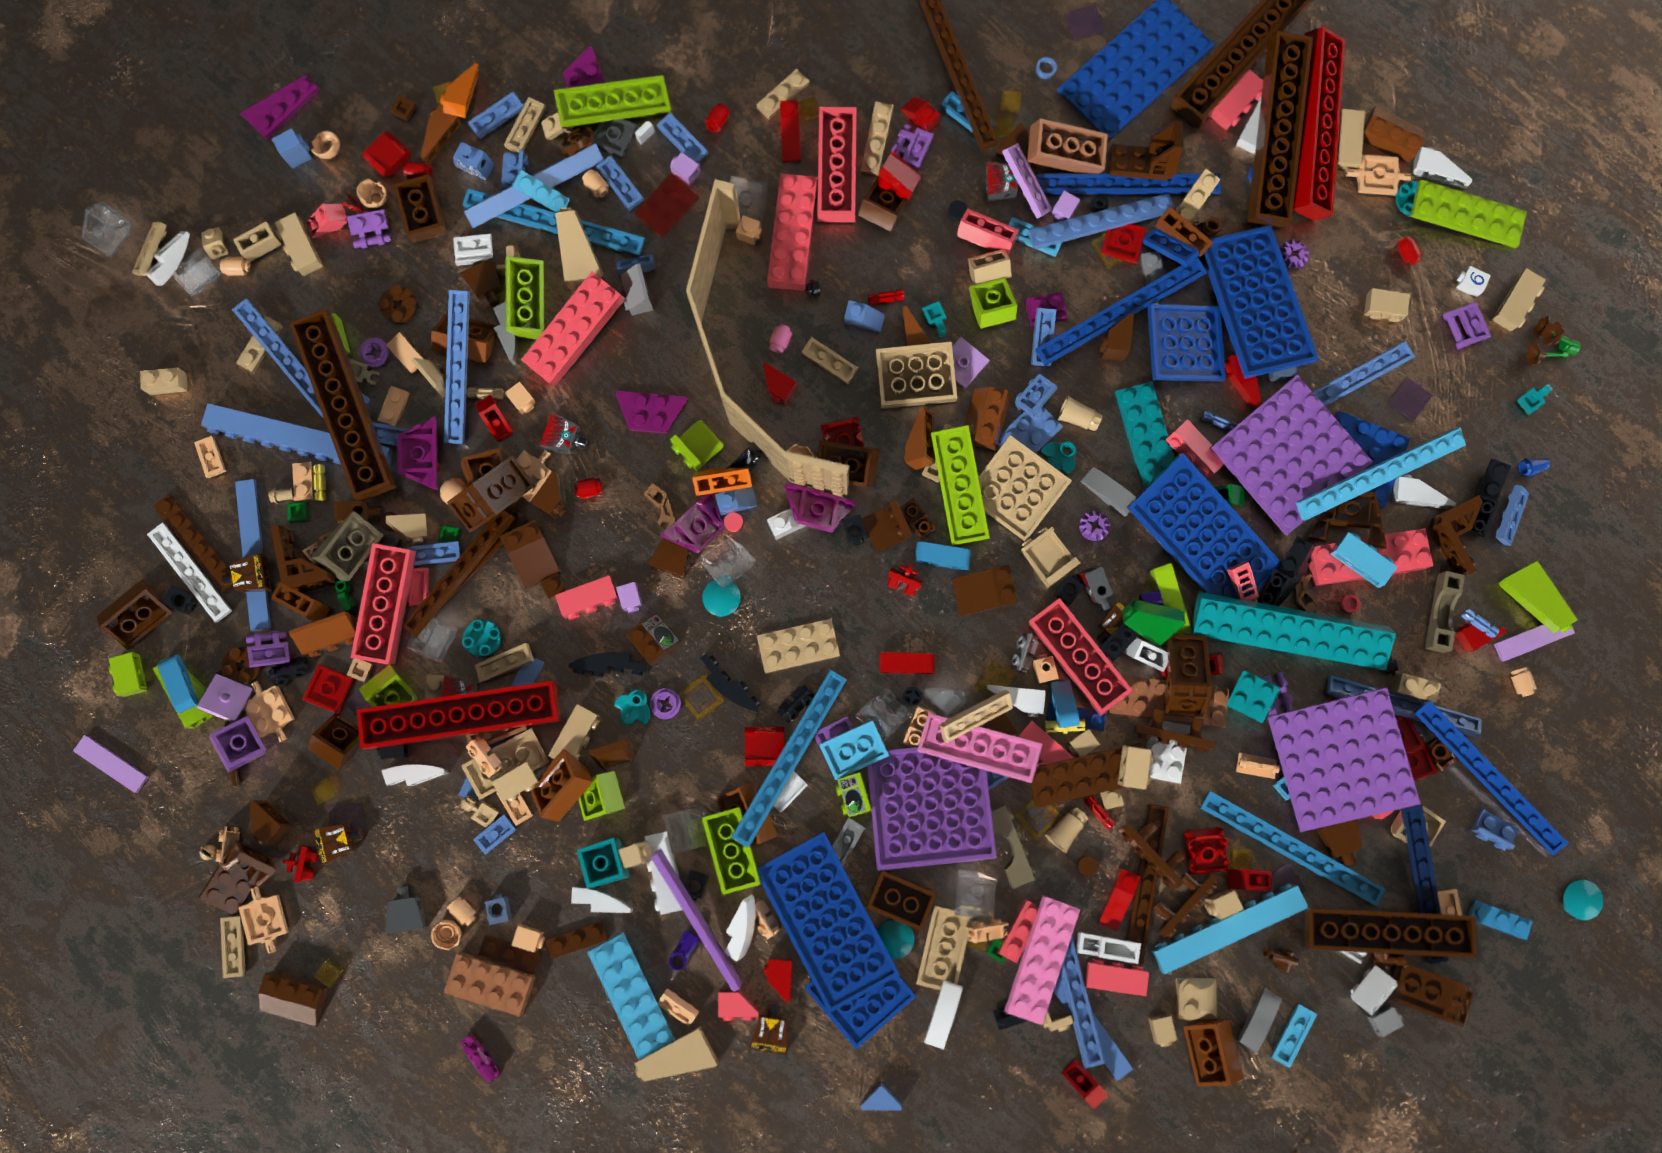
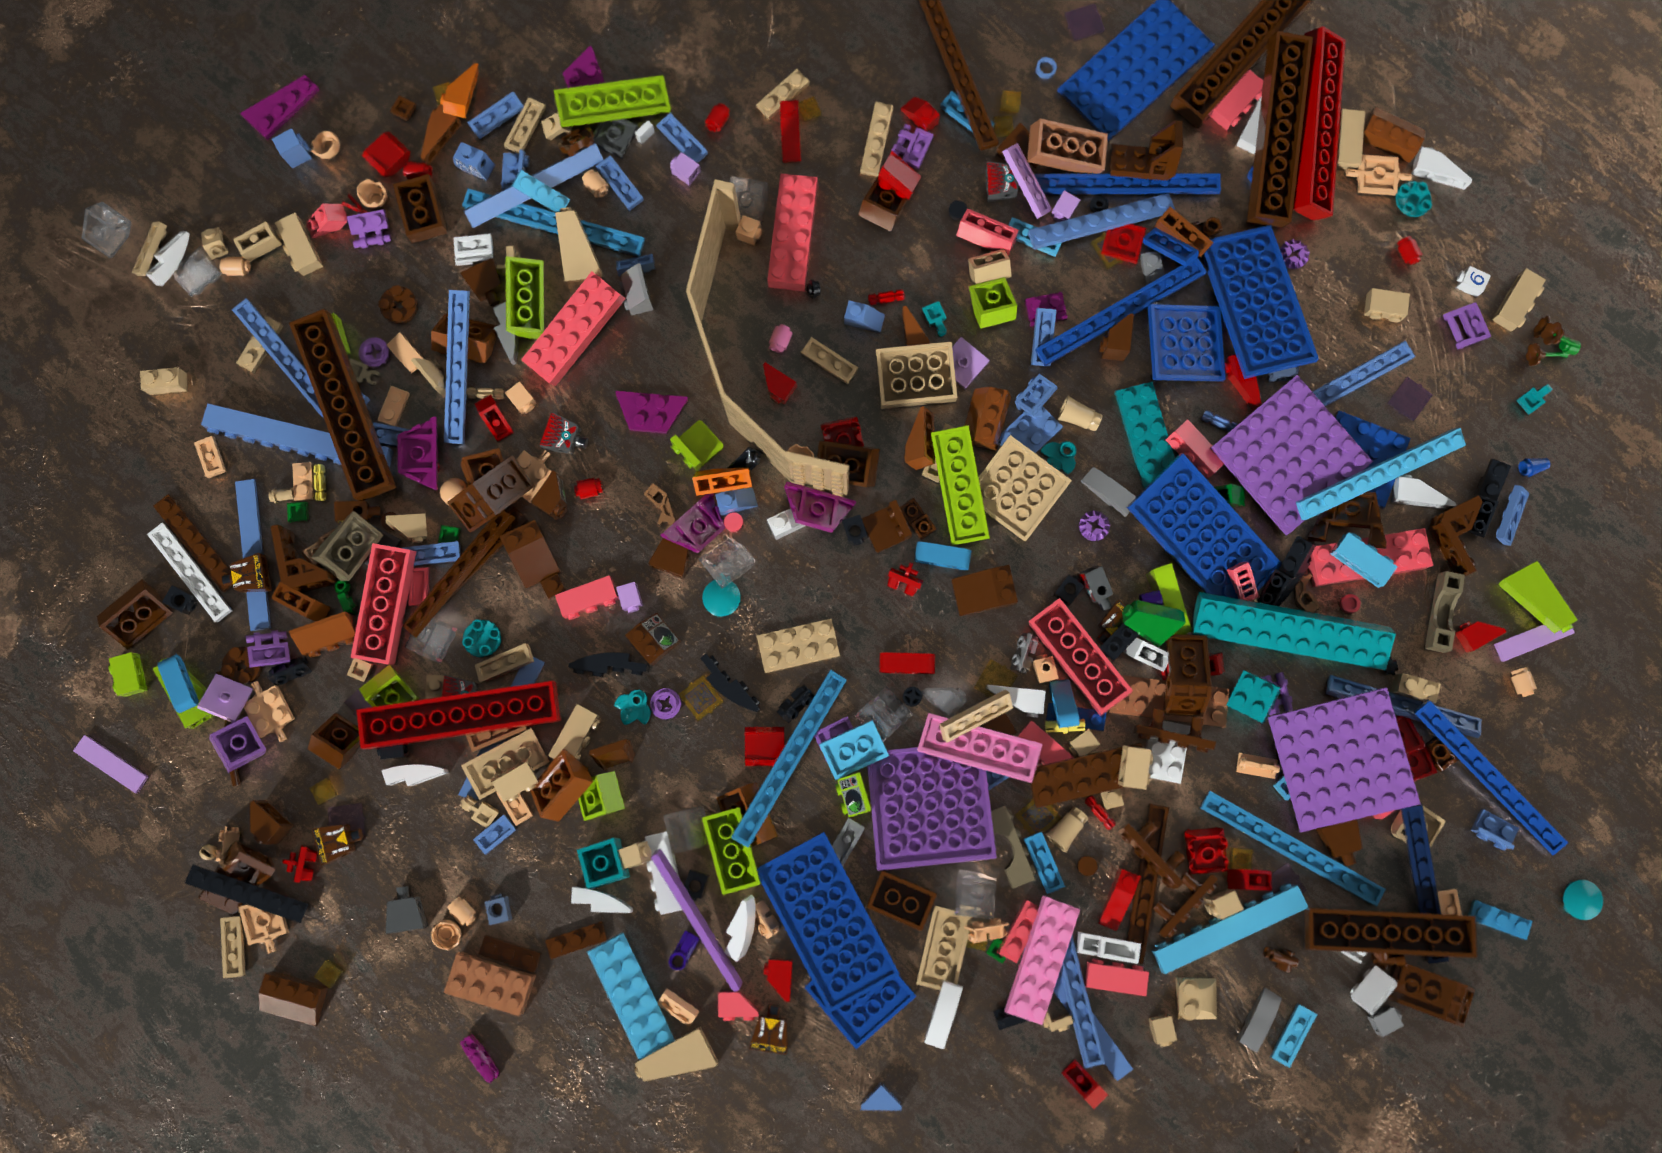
red tile [302,664,355,714] -> none
light nougat hinge [466,736,503,778] -> none
light nougat brick [512,925,545,952] -> none
clear red plate [634,173,699,239] -> none
white plate [773,771,808,813] -> none
coral brick [818,107,856,222] -> none
teal dish [877,919,914,959] -> none
light nougat slope [902,705,936,748] -> none
tan panel [1020,527,1080,588] -> none
tan plate [1175,169,1221,222] -> none
dark orange slope [1183,1018,1244,1087] -> none
lime plate [1410,179,1527,248] -> none
medium blue axle [1462,608,1499,638] -> none
none -> black plate [184,864,309,923]
none -> dark azure plate [1023,831,1065,894]

